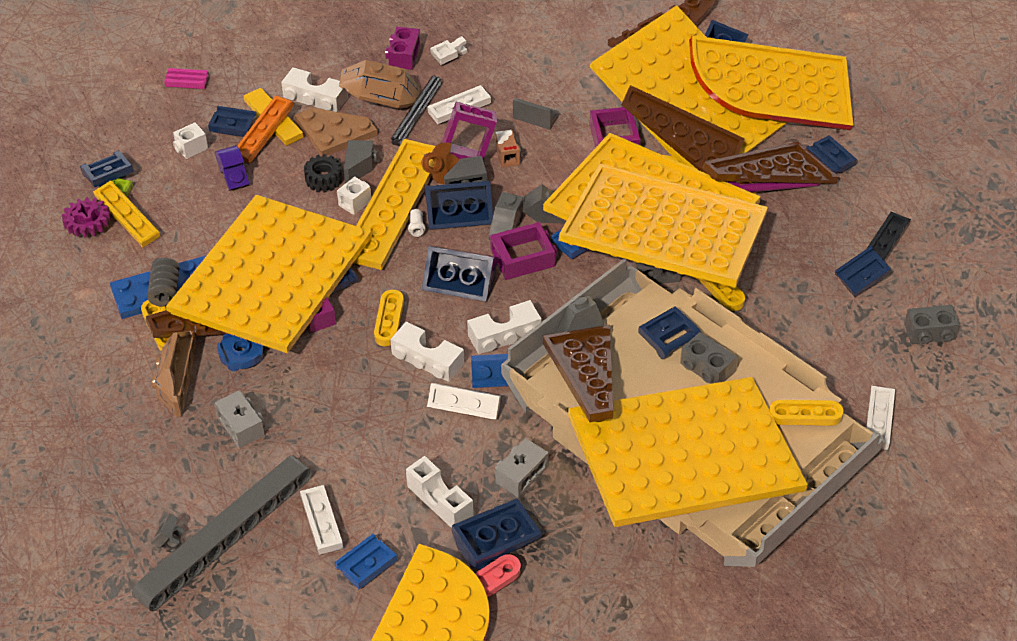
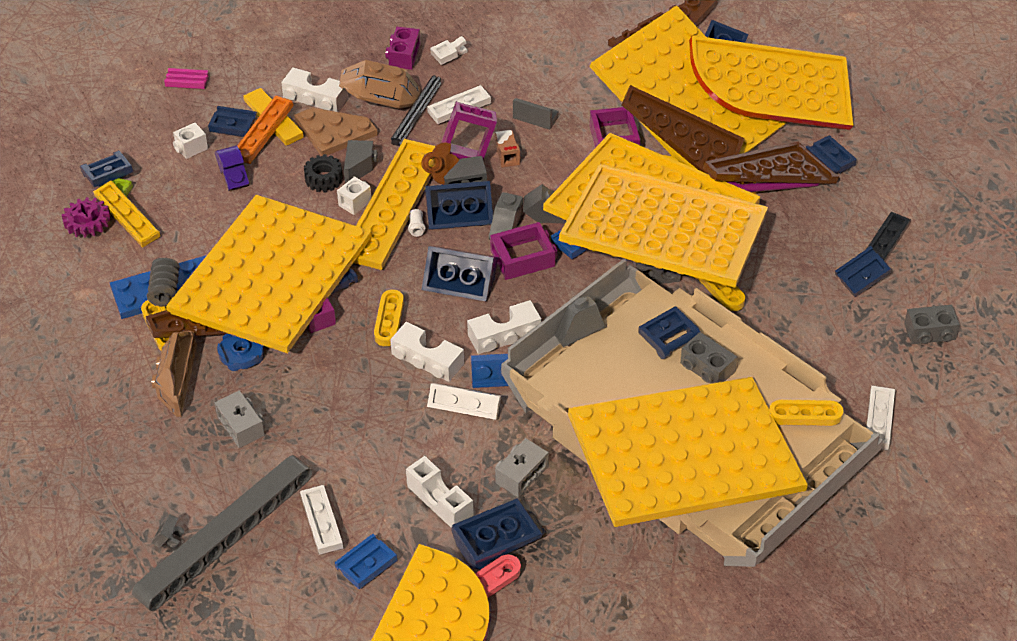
reddish brown wing [543,324,613,423] -> none

